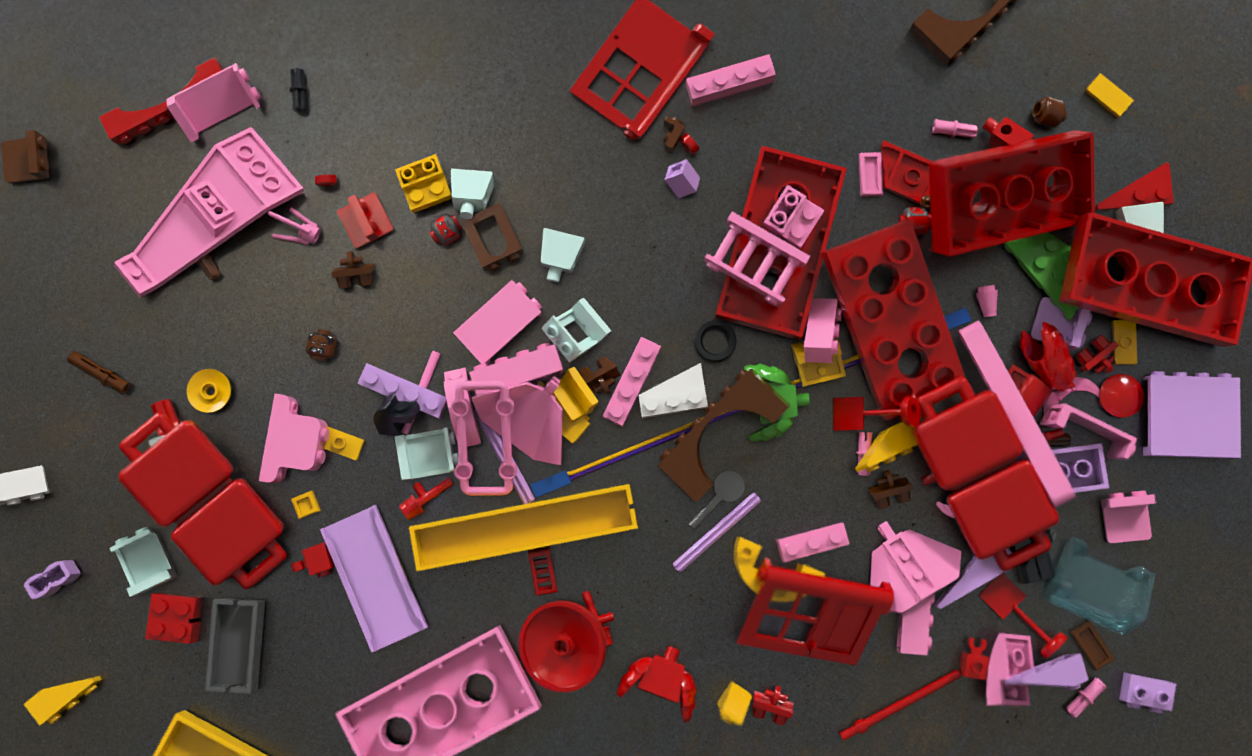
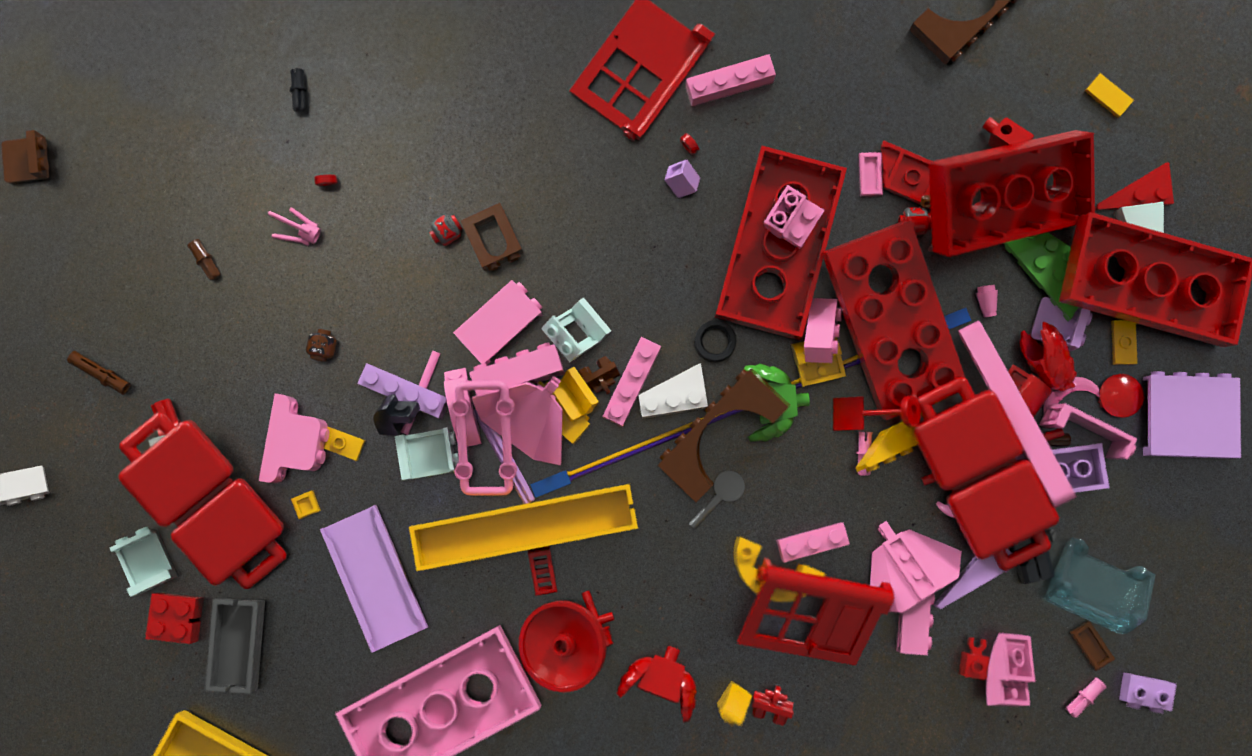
lavender brick [24,560,81,599] -> none
yellow slope [24,676,102,725] -> none
red arch [99,57,224,145] -> none
bright pink wing [114,127,303,298] -> none
bright pink panel [166,63,261,143] -> none
yellow dish [187,369,231,413] -> none
red brick [291,543,336,578] -> none
reddish brown hips [331,251,375,288] -> none
bracket [337,192,394,249] -> none
yellow brick [395,154,452,214] -> none
red piece [398,477,454,521] -> none
light aqua torso [451,169,494,220] -> none
light aqua torso [541,228,585,283] -> none
reddish brown bracket [663,116,685,154] -> none
lavender axle [673,493,761,572] -> none
bright pink fence [704,212,810,306] -> none
red bar [839,669,961,741] -> none
reddish brown hips [868,470,913,509] -> none
bright pink axle [933,119,978,138] -> none
red piece [978,573,1068,659] -> none
lavender slope [1004,653,1089,690] -> none
reddish brown head [1032,97,1067,128] -> none
red hips [1075,335,1119,374] -> none
bright pink bracket [1101,491,1156,543] -> none

